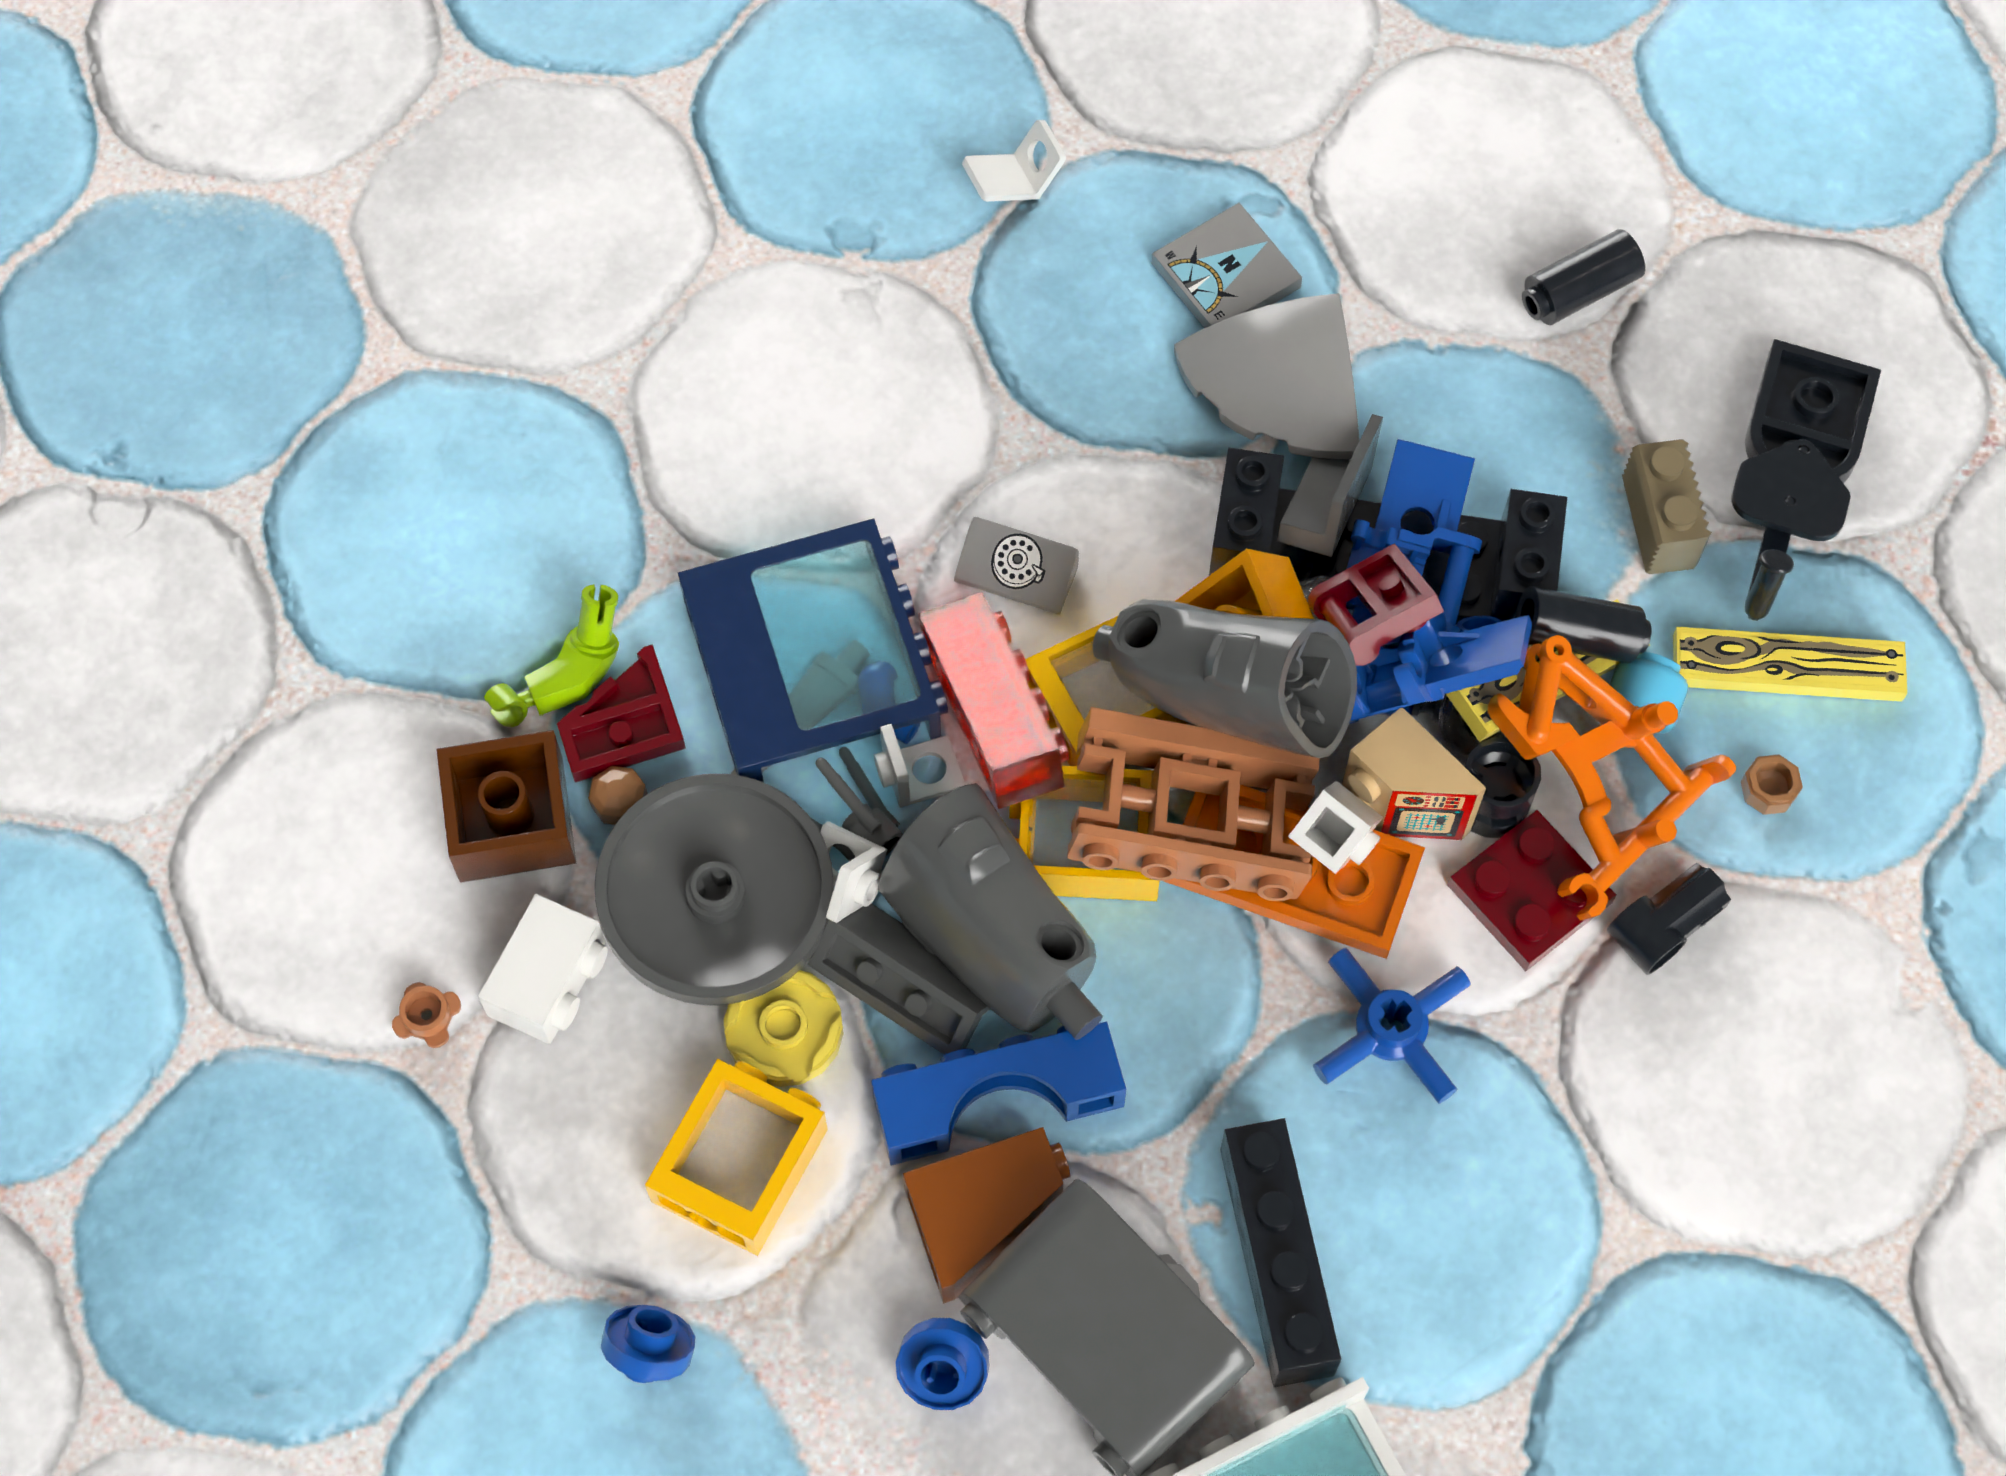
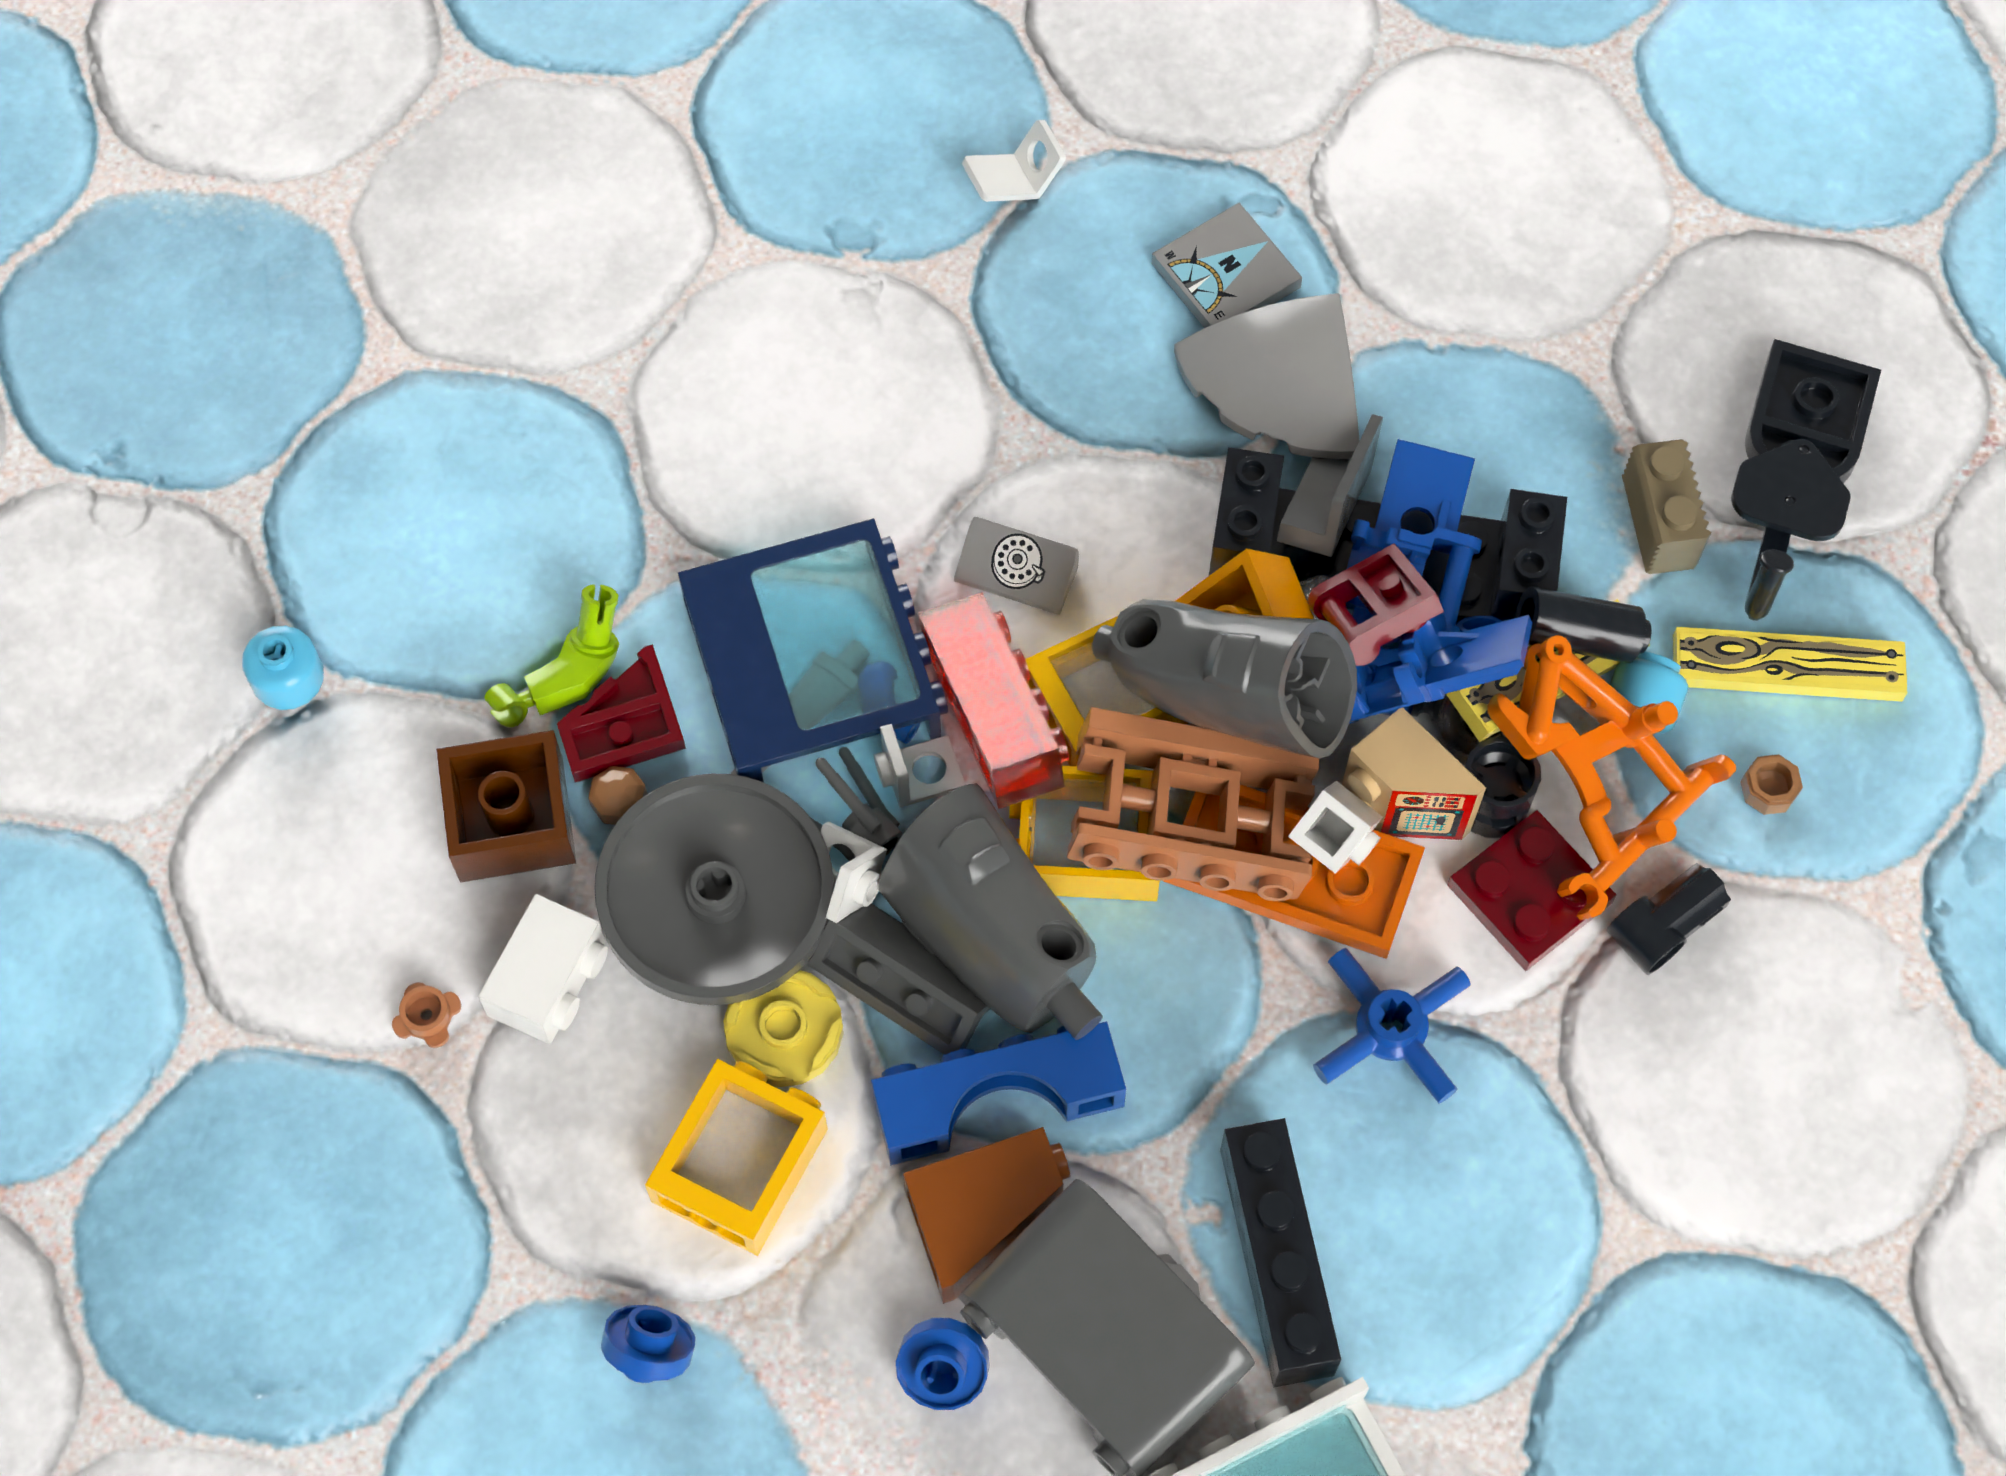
black brick [1522,229,1645,325] -> none
none -> medium azure head [242,625,324,710]

